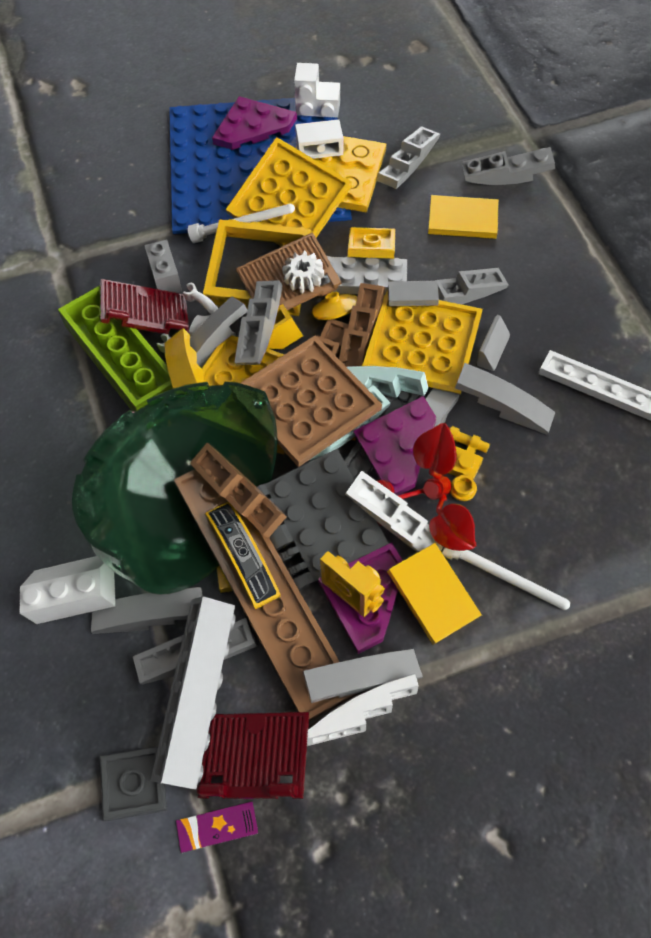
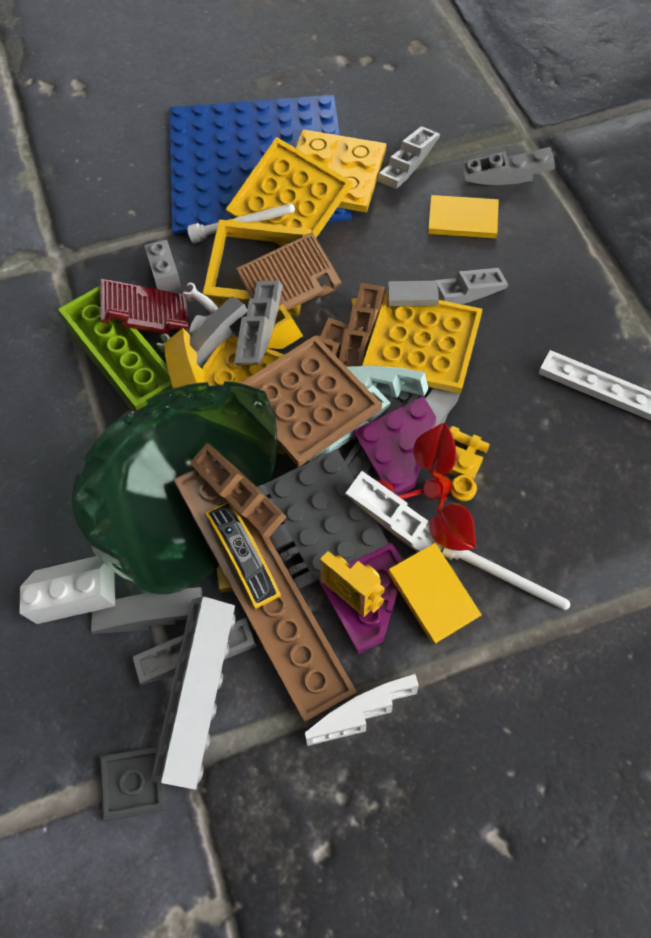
magenta sticker [176,802,258,853] -> none
dark red window [197,712,309,799] -> none
magenta plate [212,96,297,150] -> none
white gear [282,250,324,294] -> none
white brick [294,63,340,118] -> none
white brick [295,119,343,159] -> none
light grey slope [303,649,423,703] -> none
yellow dish [312,292,357,320] -> none
light grey plate [320,256,407,295] -> none
yellow tile [347,227,395,259] -> none
light grey slope [455,363,555,435] -> none
light grey slope [477,315,510,371] -> none

